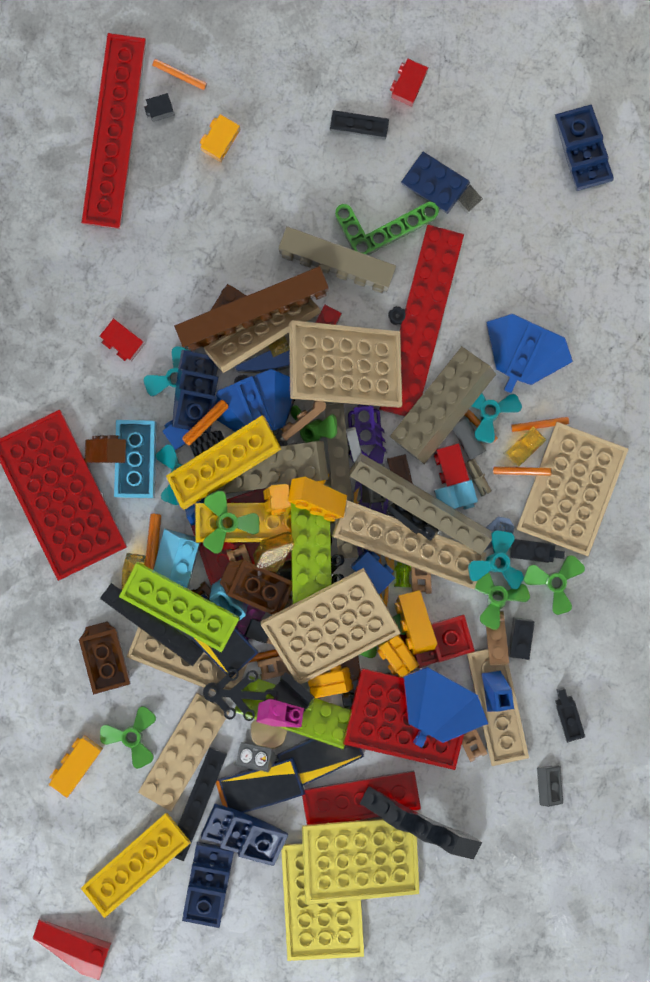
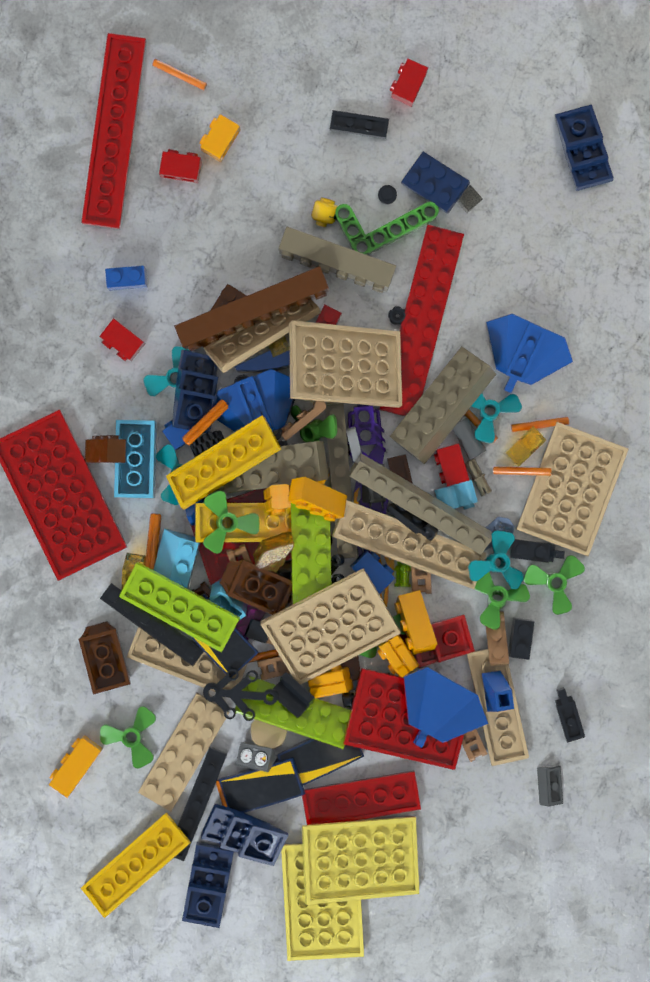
red wedge [33,919,111,980] -> none
black brick [144,93,175,122] -> none
dark pink slope [256,699,304,728] -> none
black arch [360,786,482,860] -> none
none -> blue brick [105,265,148,291]
none -> red brick [159,149,202,183]
none -> yellow head [311,197,338,227]
none -> black plate [378,185,397,205]

